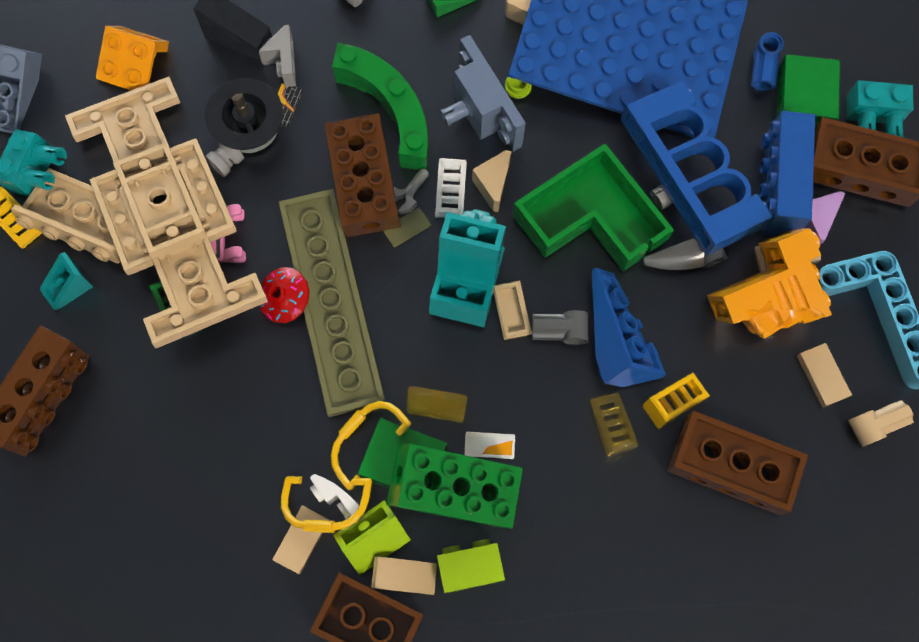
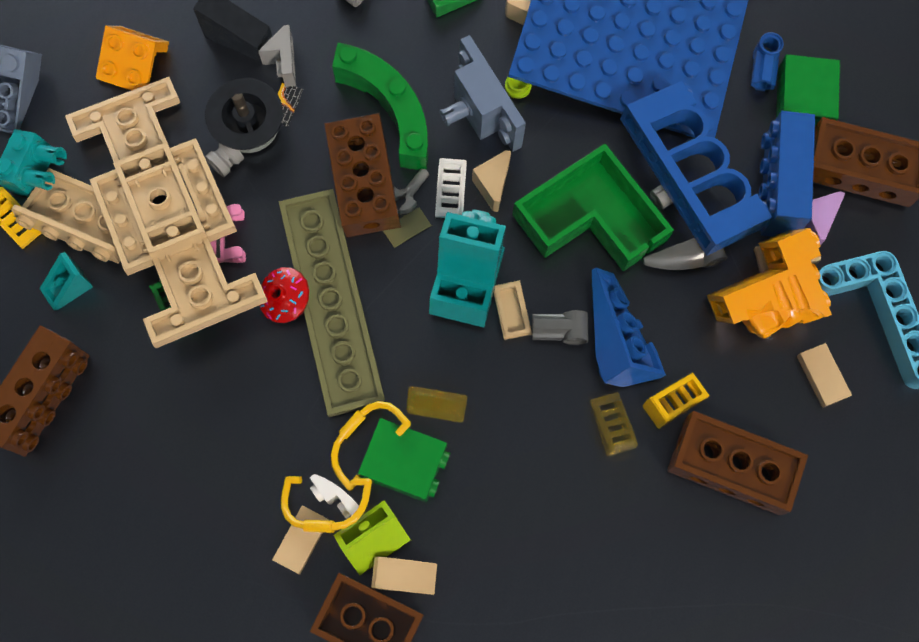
green brick [386,443,523,529] -> none
lime brick [437,539,505,594] -> none
white sticker [464,432,515,459] -> none
teal brick [846,80,913,138] -> none
tan piece [848,400,914,447] -> none

